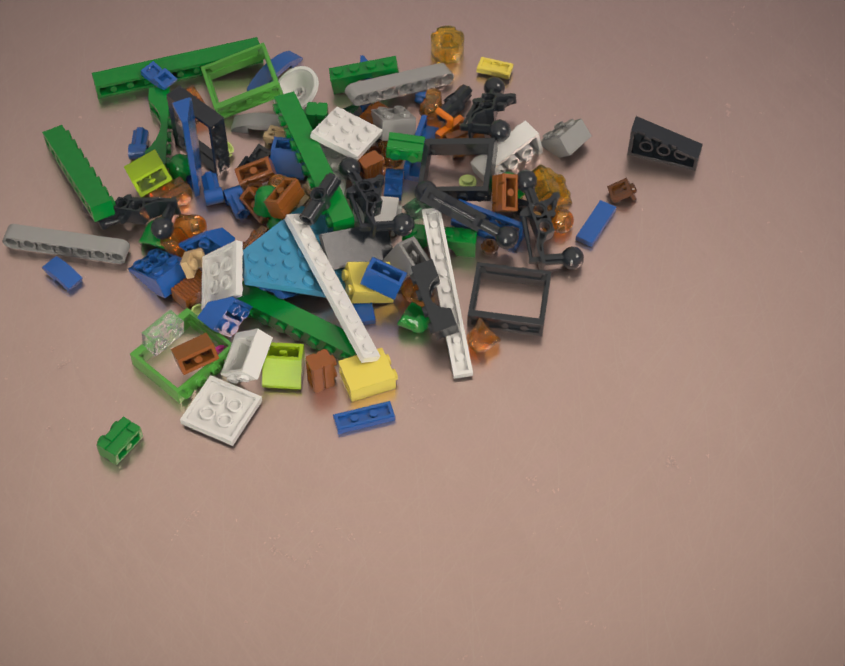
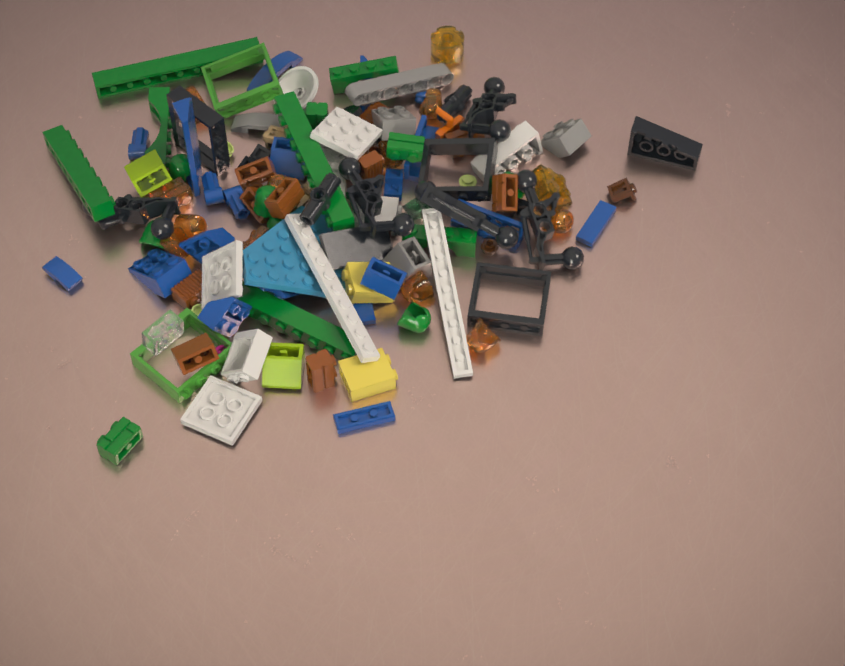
light grey beam [2,224,130,264] -> none
blue slope [141,61,177,90] -> none
tan bracket [180,248,205,279] -> none
black arch [409,259,459,340] -> none
light yellow plate [476,57,514,80] -> none

